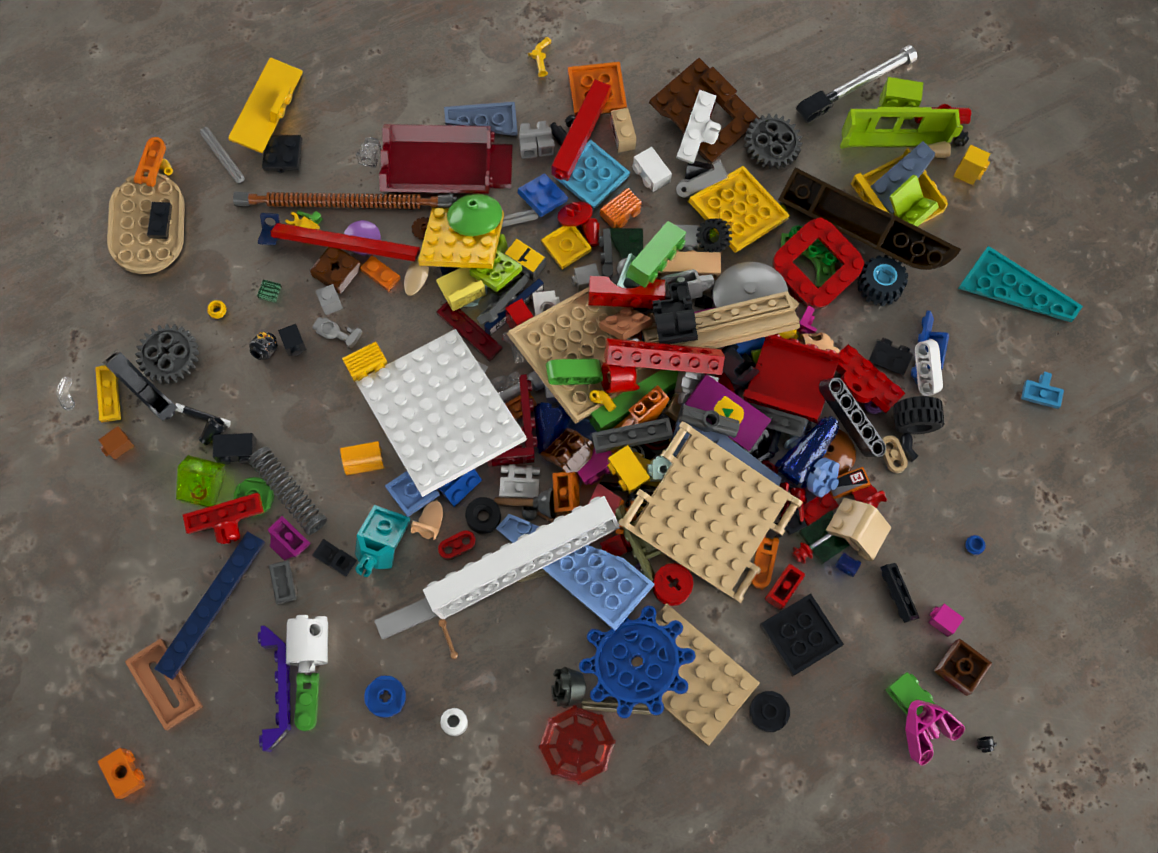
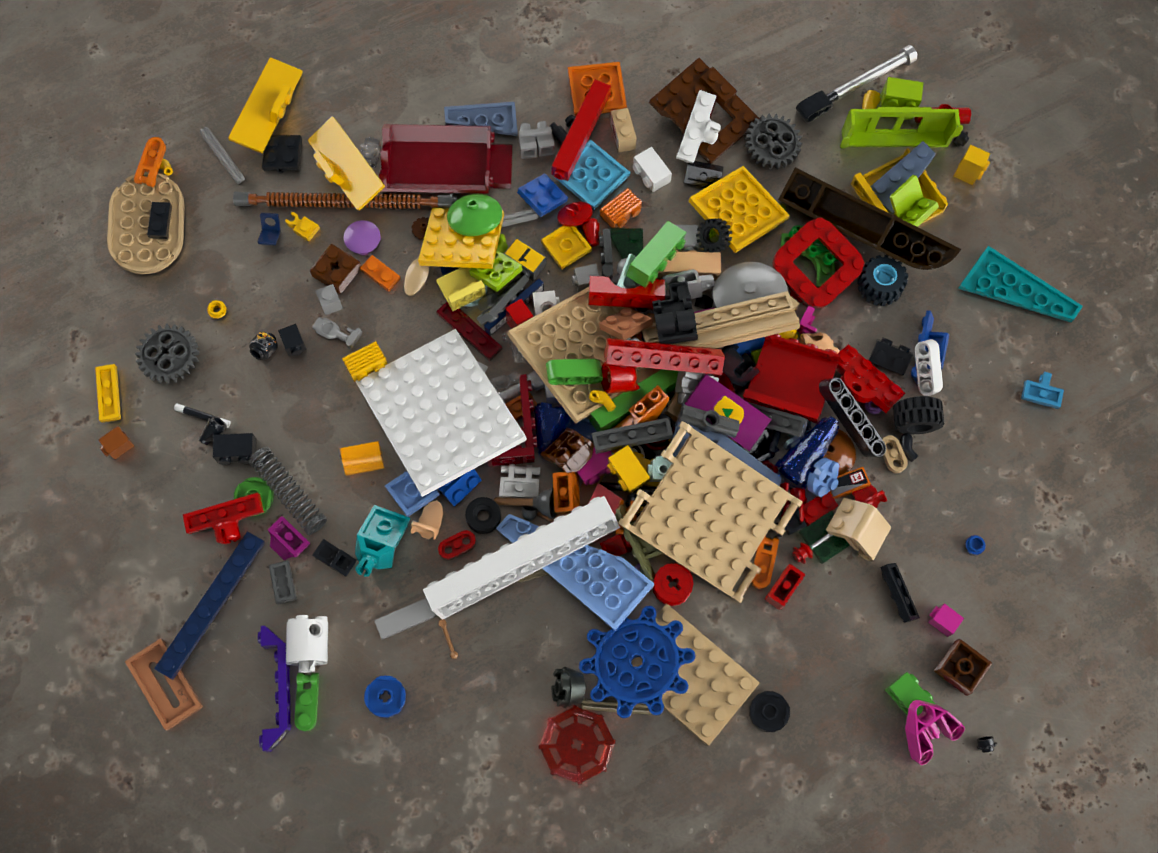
clear arm [56,376,75,411] -> none
orange brick [97,748,145,799] -> none
black arch [102,350,178,421] -> none
clear neon green slope [176,455,225,507] -> none
clear green tile [257,279,282,303] -> none
red tile [271,223,420,262] -> none
bright green hand [297,210,323,224] -> none
white head [440,708,468,736] -> none
yellow piece [528,37,551,77] -> none
light grey leg [676,159,728,197] -> none
black plate [760,593,844,677] -> none
clear blue piece [834,552,862,577] -> none
tan cone [928,141,951,159] -> none
none -> yellow bracket [308,116,385,211]
none -> yellow cone [862,90,881,109]

